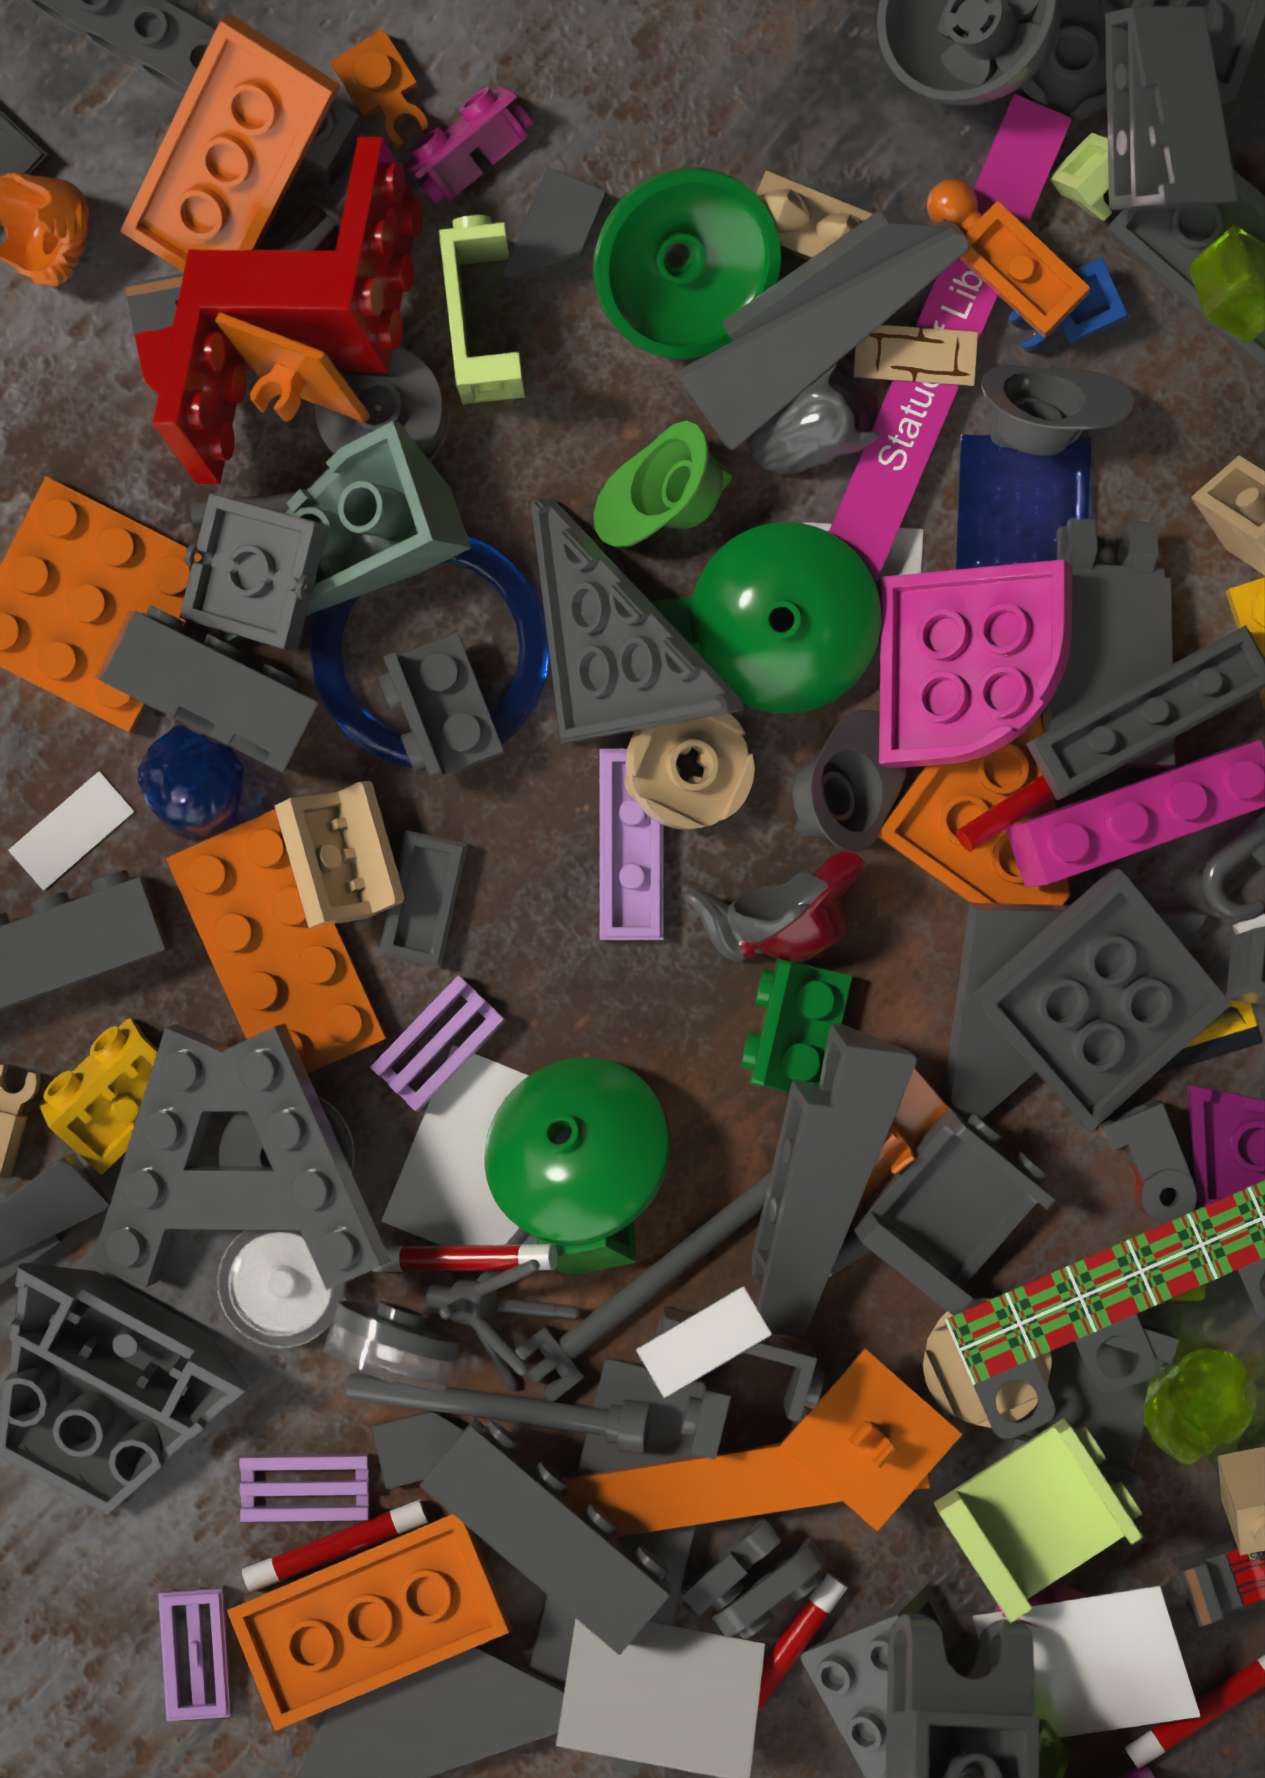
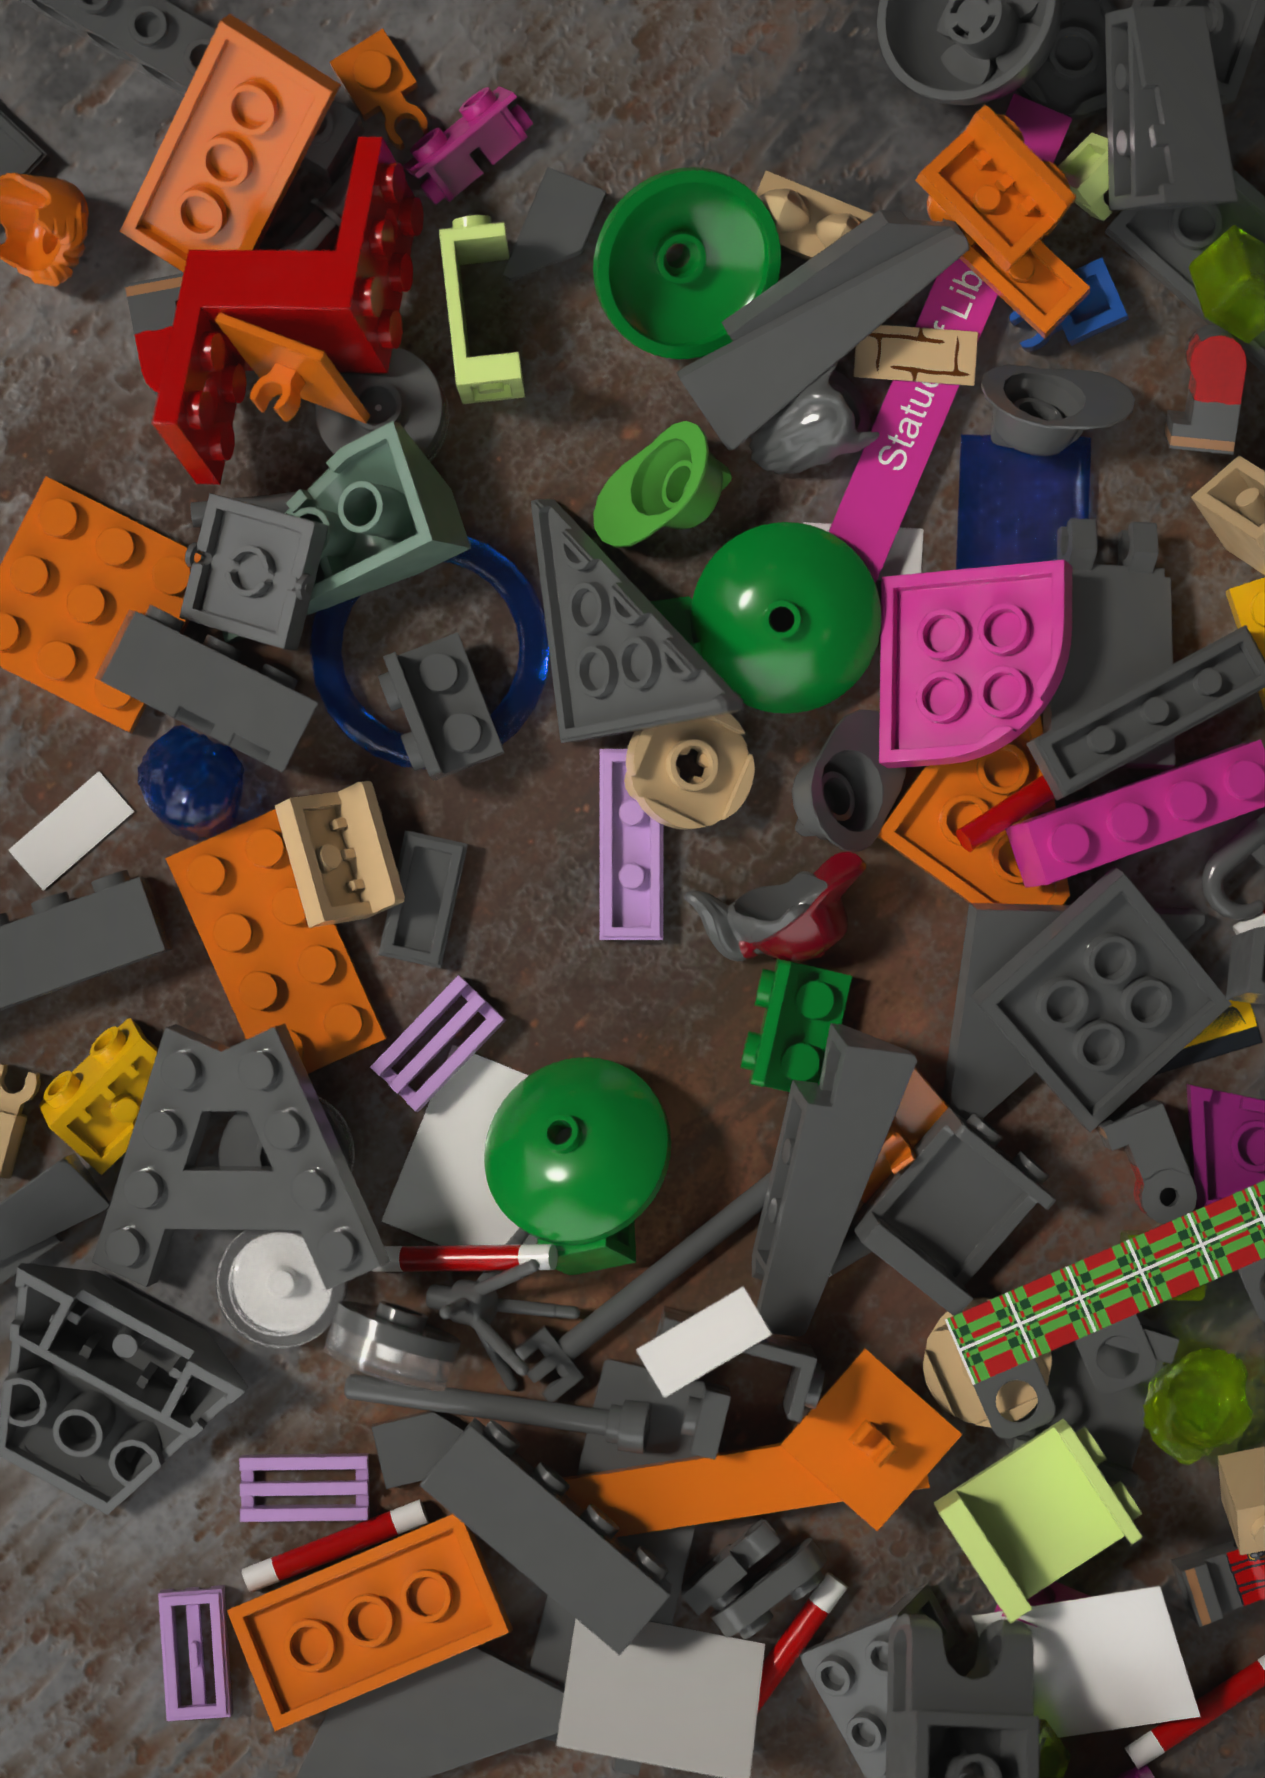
none -> orange bracket [915,105,1076,273]
none -> leg [1164,324,1247,455]

